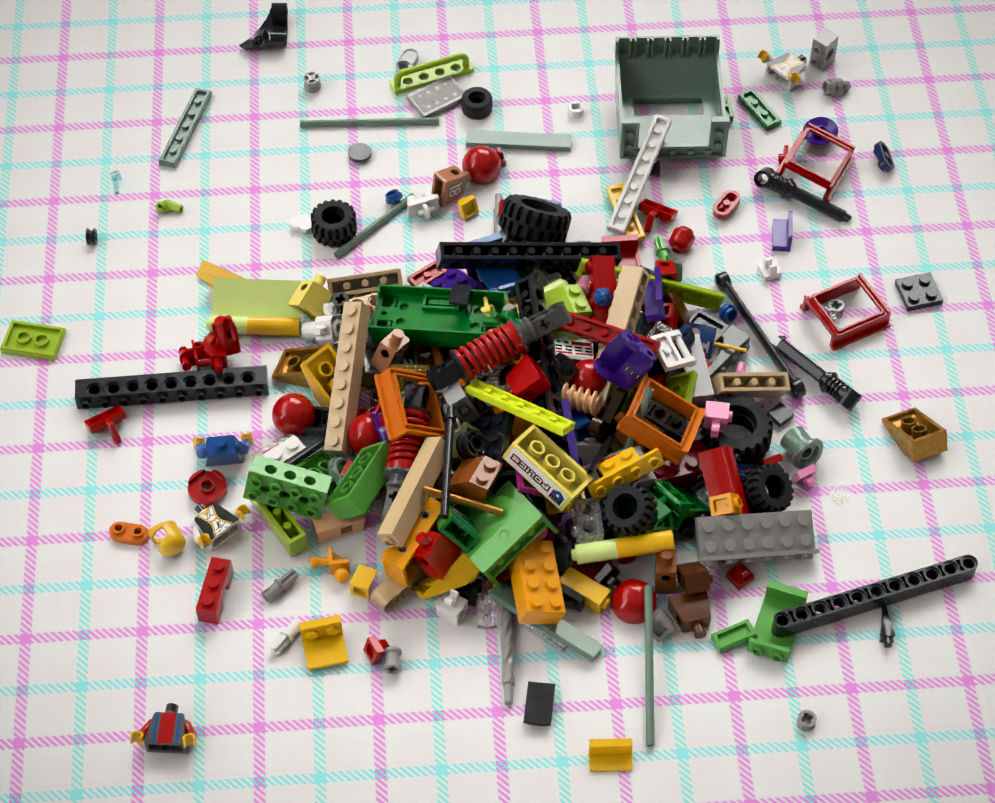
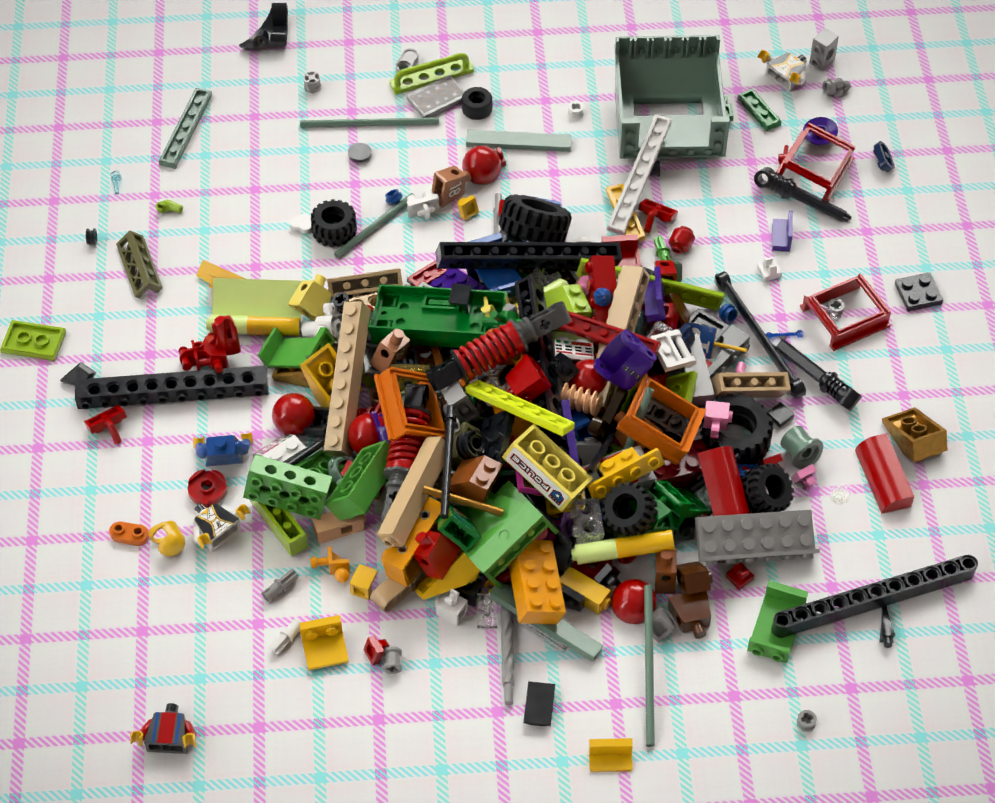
red arch [196,557,234,624] -> none
light orange bracket [709,493,743,516] -> none
bright green tile [711,619,757,654] -> none
plate [713,190,740,219] -> none
none -> black piece [60,362,97,385]
none -> olive fence [116,230,163,298]
none -> bright green panel [257,327,335,368]
none -> clear blue hinge [766,330,804,339]
none -> red brick [855,433,914,514]

